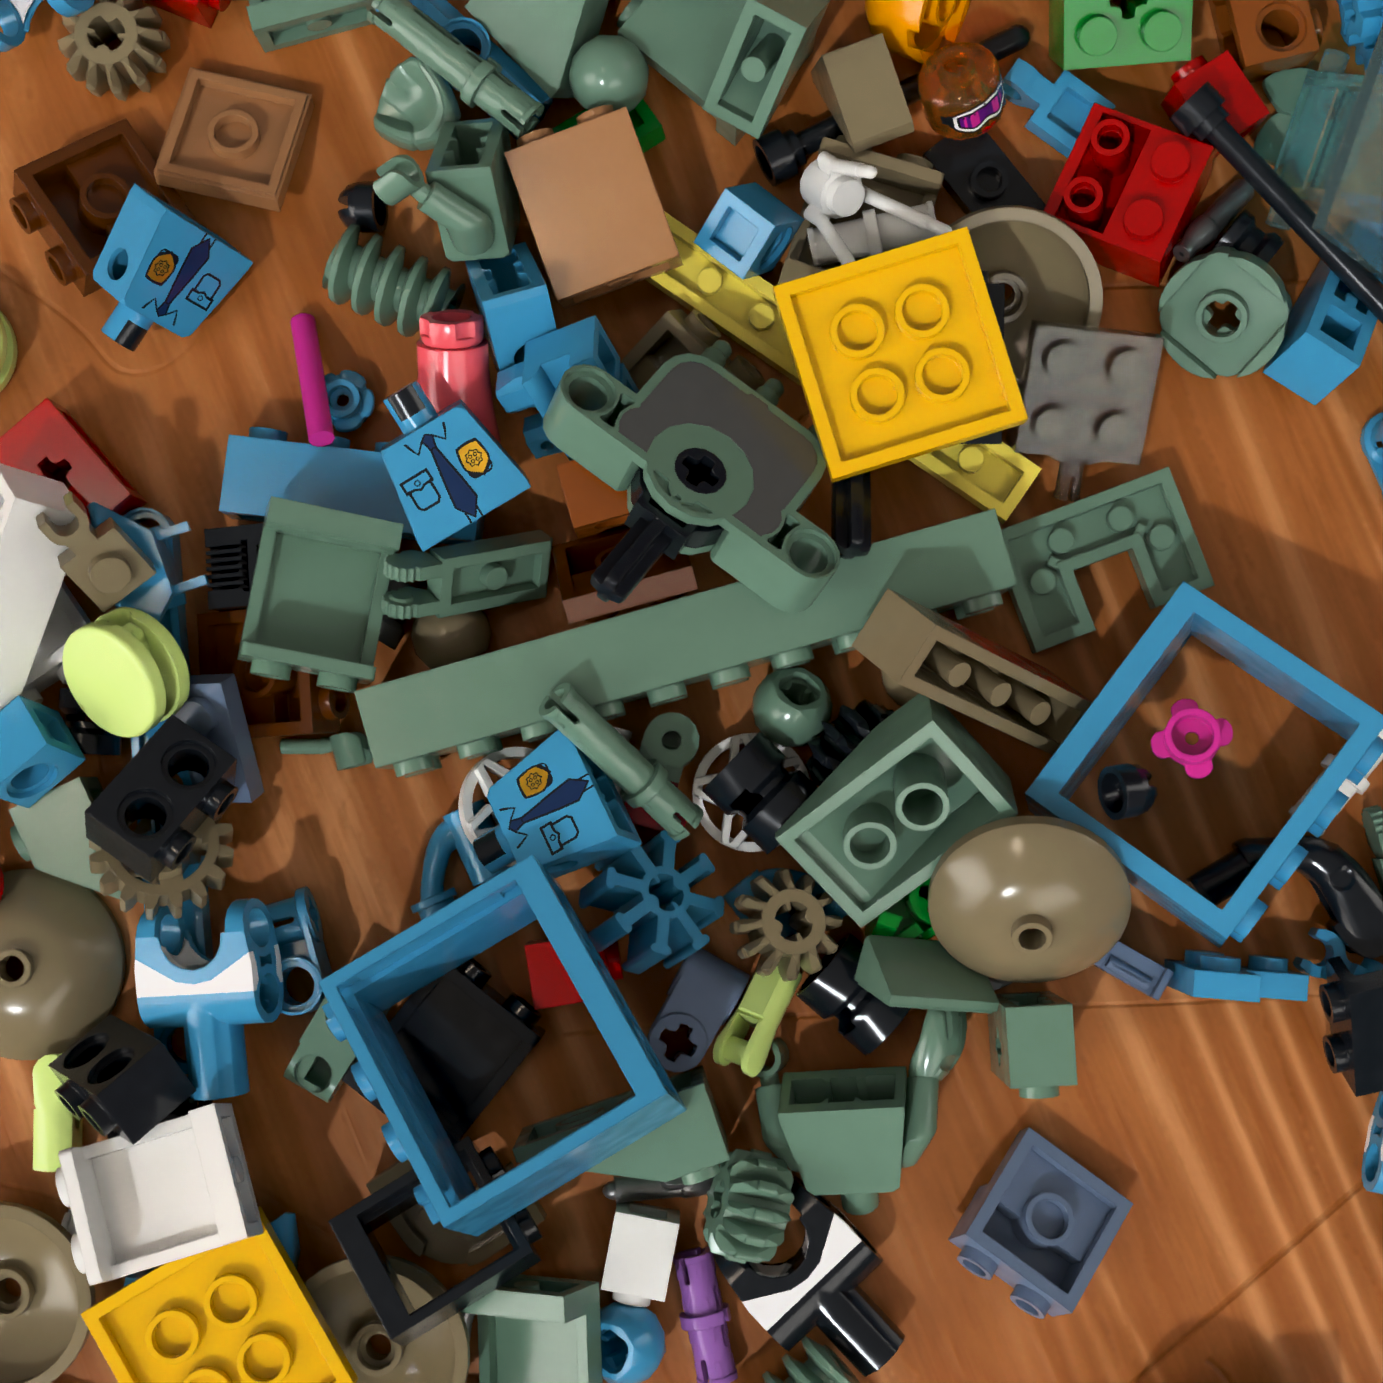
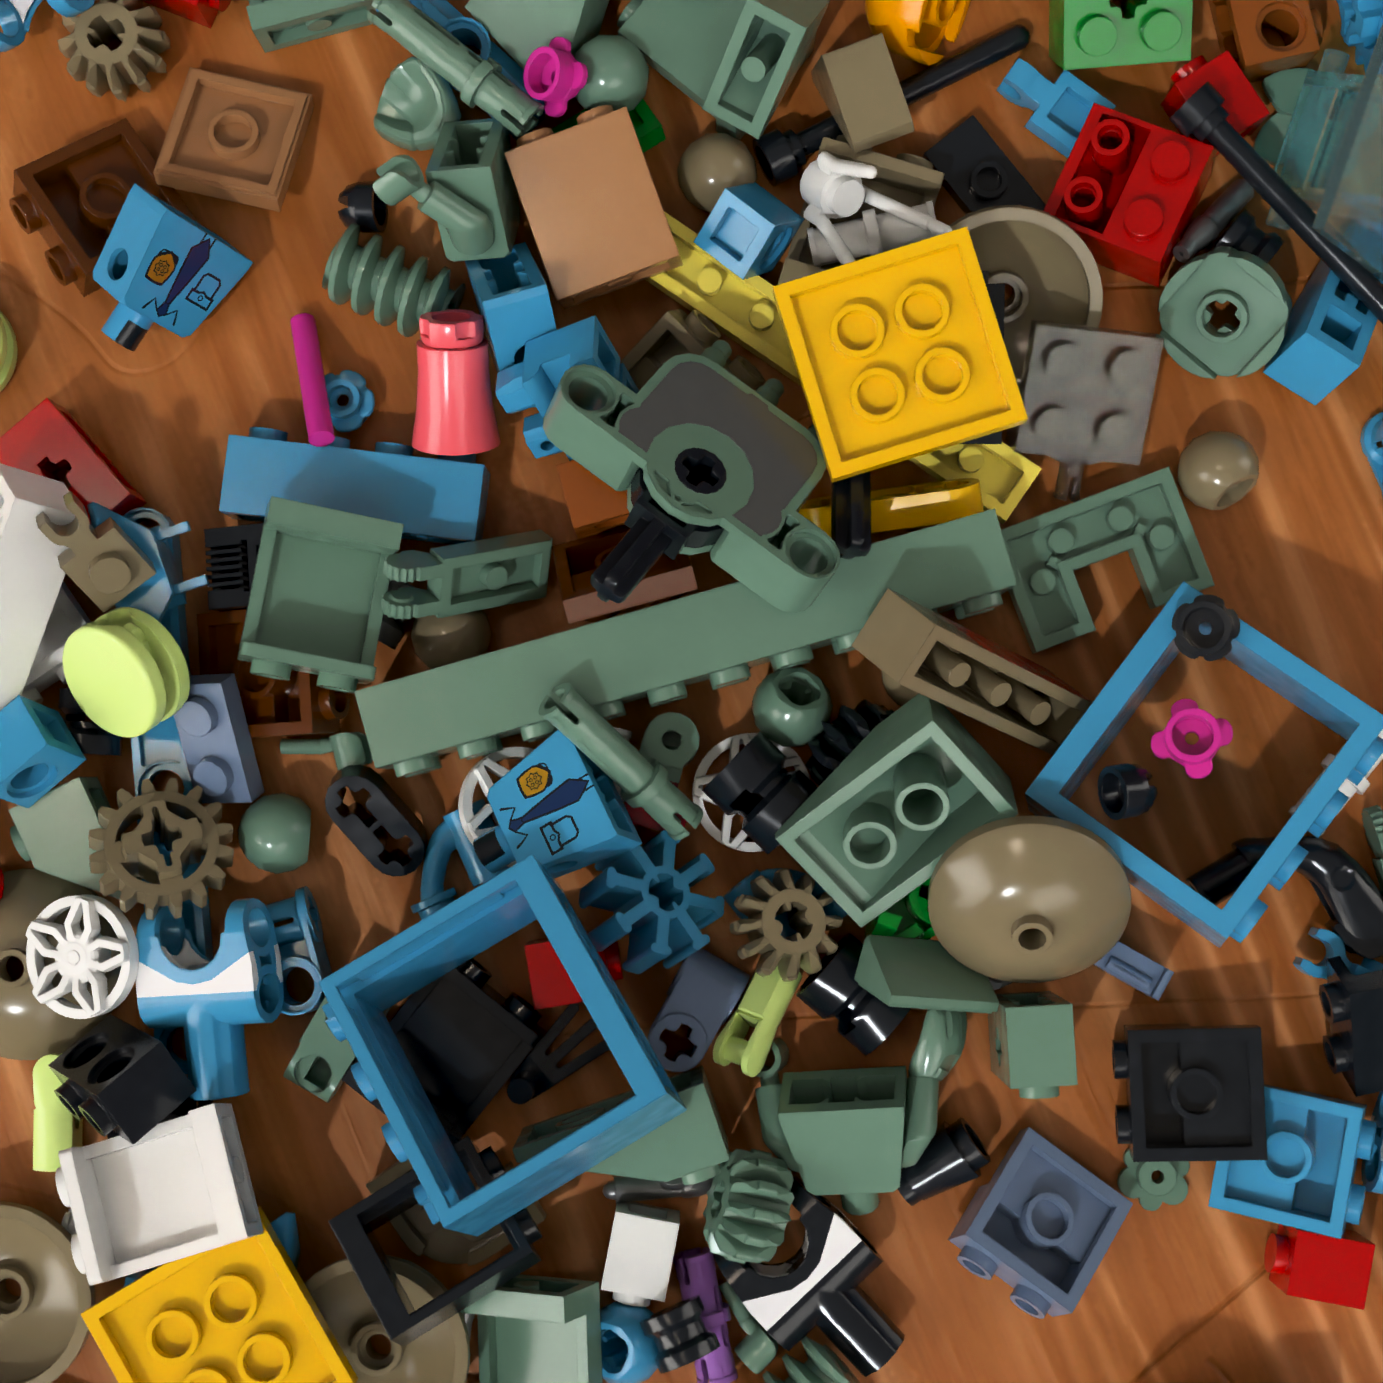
black brick [85,714,238,883] -> none
dark azure torso [380,380,531,552] -> none
clear orange head [918,41,1006,140] -> none
dark azure plate [1164,949,1309,1003] -> none
none -> white wheel [25,894,139,1019]
none -> sand green piece [237,792,311,874]
none -> black beam [325,765,428,877]
none -> black piece [507,1003,610,1104]
none -> dark pink plate [523,37,588,117]
none -> black wheel [639,1295,720,1374]
none -> dark tan piece [677,133,758,213]
none -> sand green hand [719,1281,778,1374]
none -> yellow beam [798,478,984,537]
none -> black cone [898,1118,991,1206]
none -> black plate [1112,1024,1268,1162]
none -> sand green plant [1117,1148,1190,1211]
none -> black plate [1172,595,1240,661]
none -> dark tan piece [1178,431,1259,510]
none -> dark azure plate [1208,1084,1377,1239]
none -> red brick [1264,1224,1375,1310]

